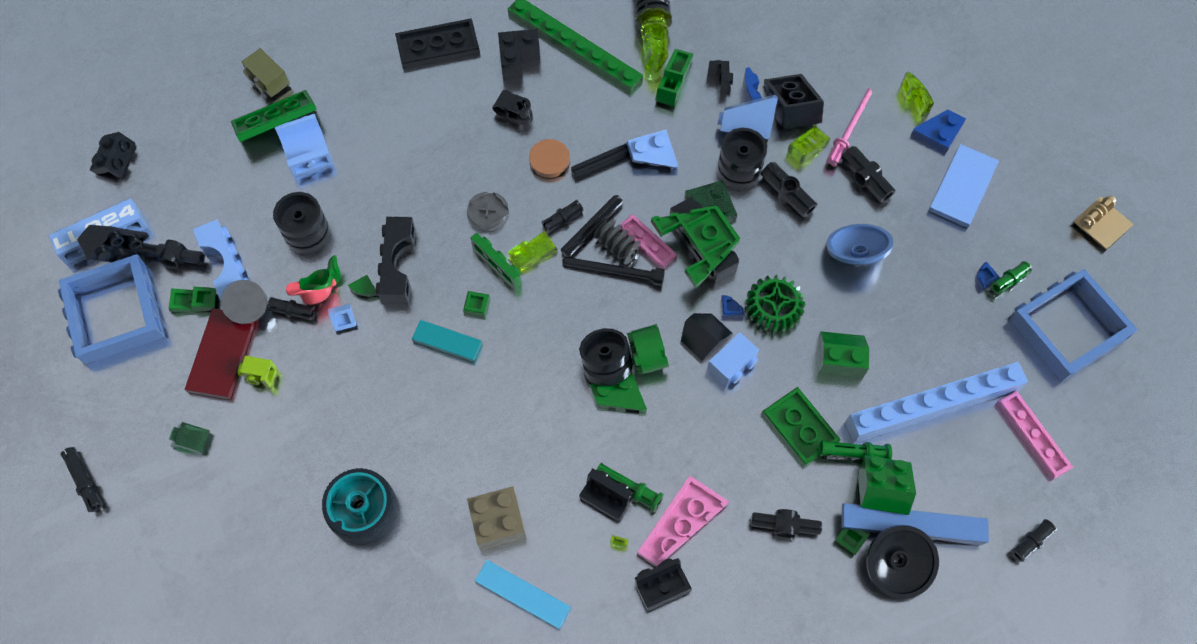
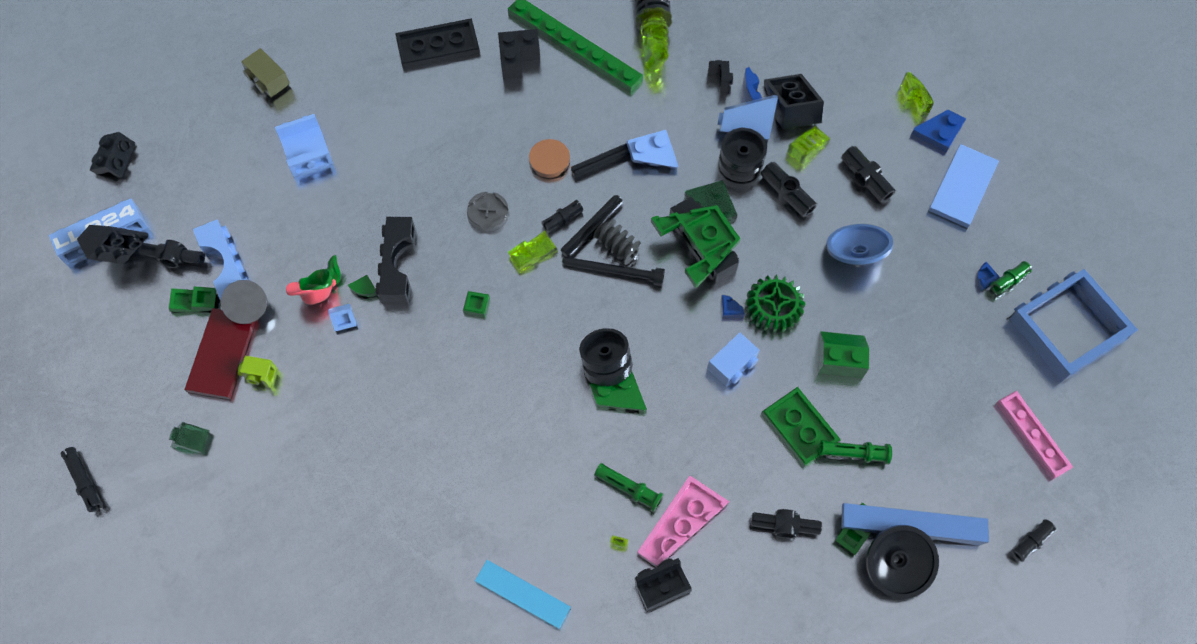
medium blue window [58,254,164,364] -> none
green tile [230,90,317,142] -> none
black pin [267,297,315,320] -> none
black wheel [273,192,327,247] -> none
teal wheel [322,468,397,543] -> none
teal tile [412,320,482,363] -> none
dark tan brick [467,486,526,551] -> none
green plate [470,232,521,289] -> none
black piece [492,90,533,124] -> none
black bracket [579,468,633,521] -> none
bright pink tile [620,214,677,269] -> none
green brick [627,324,669,374] -> none
green slope [655,49,694,106] -> none
black slope [680,313,733,363] -> none
bright pink piece [826,88,872,167] -> none
light blue brick [845,362,1028,444] -> none
green brick [858,455,916,515] -> none
tan hinge [1073,196,1134,250] -> none

